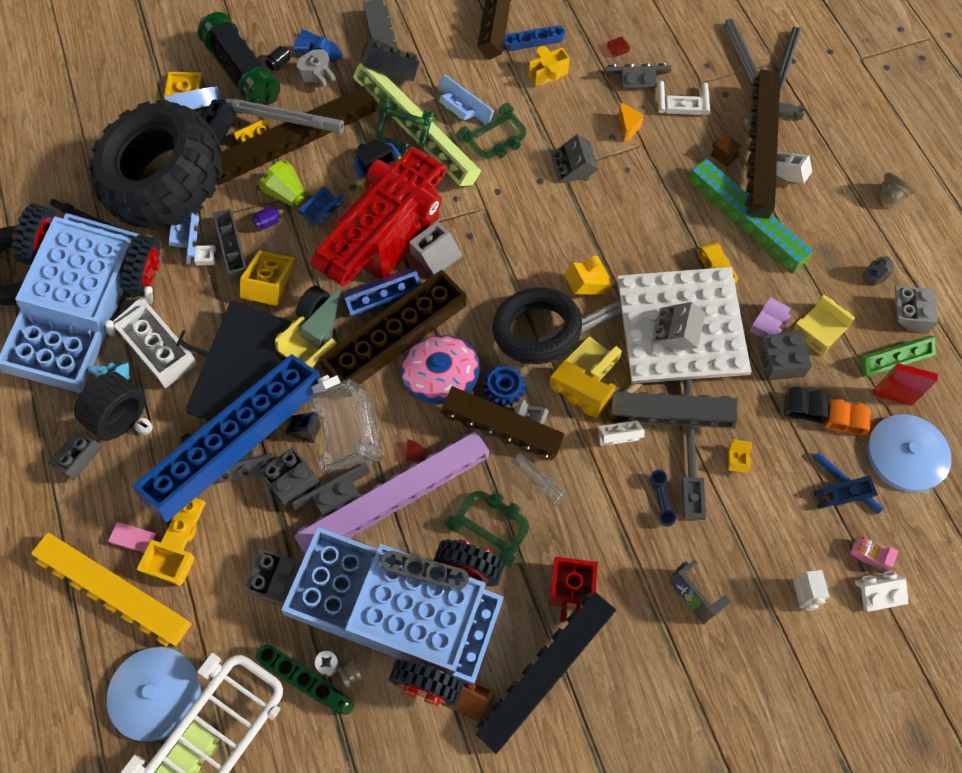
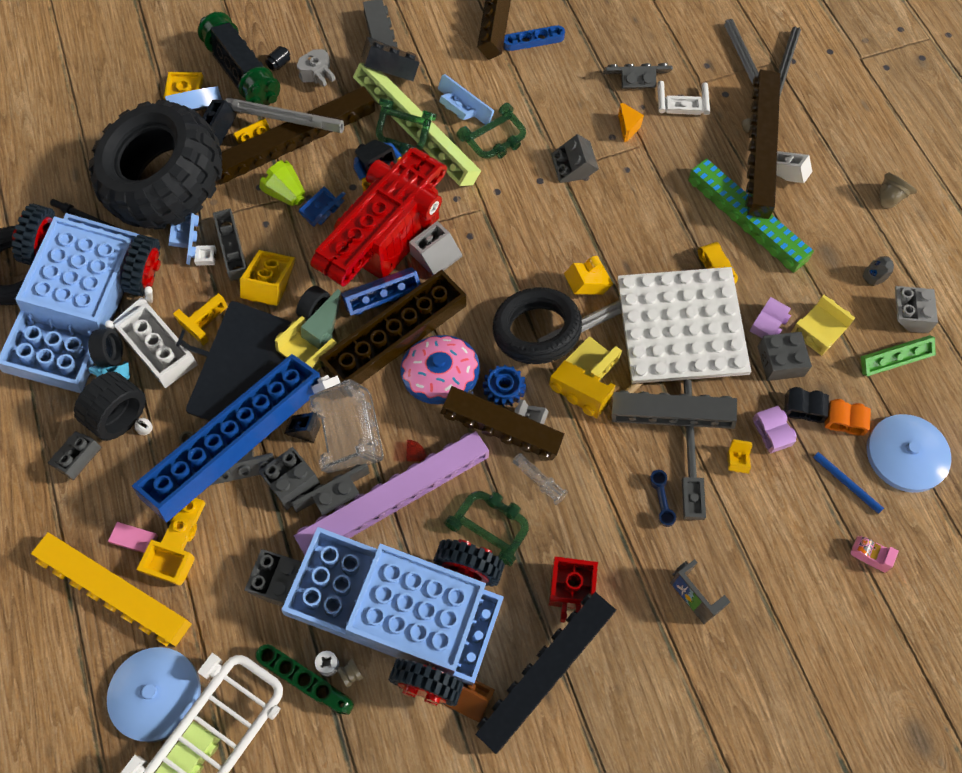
dark purple brick [251,206,281,230] -> none
blue panel [294,29,343,61] -> none
dark grey beam [381,551,469,591] -> none
yellow piece [528,46,570,87] -> none
white bracket [598,420,645,446] -> none
clear red tile [607,36,630,57] -> none
light grey slope [652,302,705,350] -> none
reddish brown brick [711,135,742,167] -> none
dark grey bar [779,103,805,120] -> none
white brick [793,570,830,611] -> none
dark blue hinge [813,475,878,509] -> none
white bracket [855,571,909,612] -> none
red tile [873,363,938,406] -> none
none -> black tyre [88,328,123,367]
none -> yellow bracket [173,293,228,346]
none -> lavender brick [753,406,796,454]

